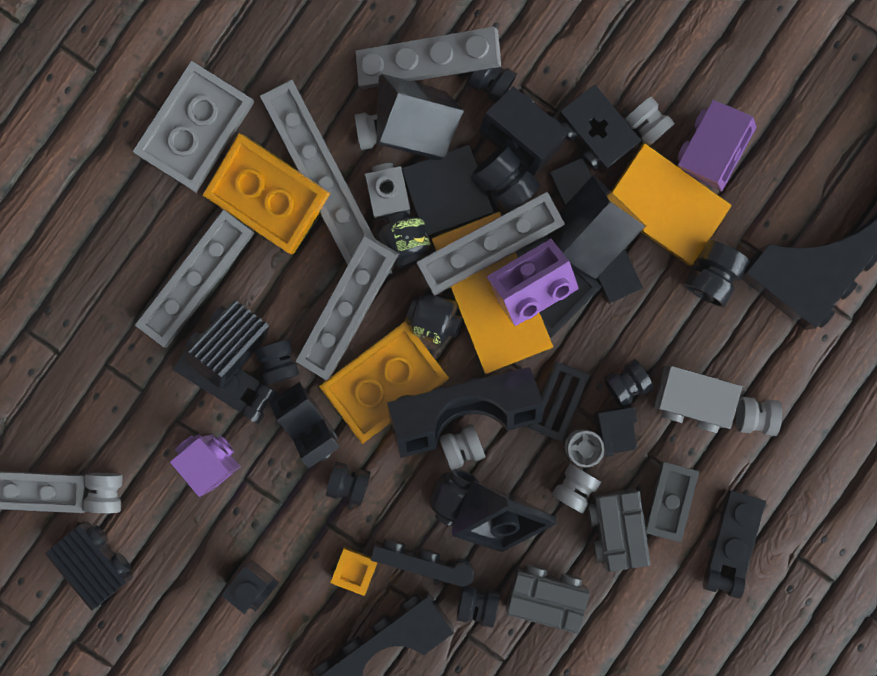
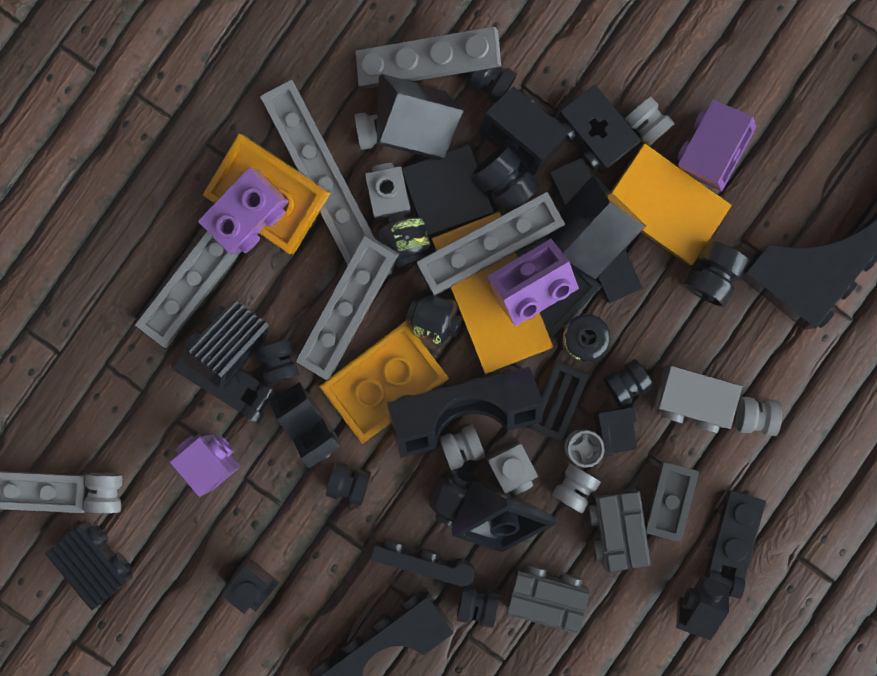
light grey plate [133,61,255,193] -> none
light orange plate [331,547,377,596] -> none
none -> medium lavender brick [198,168,289,253]
none -> light grey brick [486,441,538,495]
none -> black head [561,314,611,362]
none -> black brick [676,576,729,640]

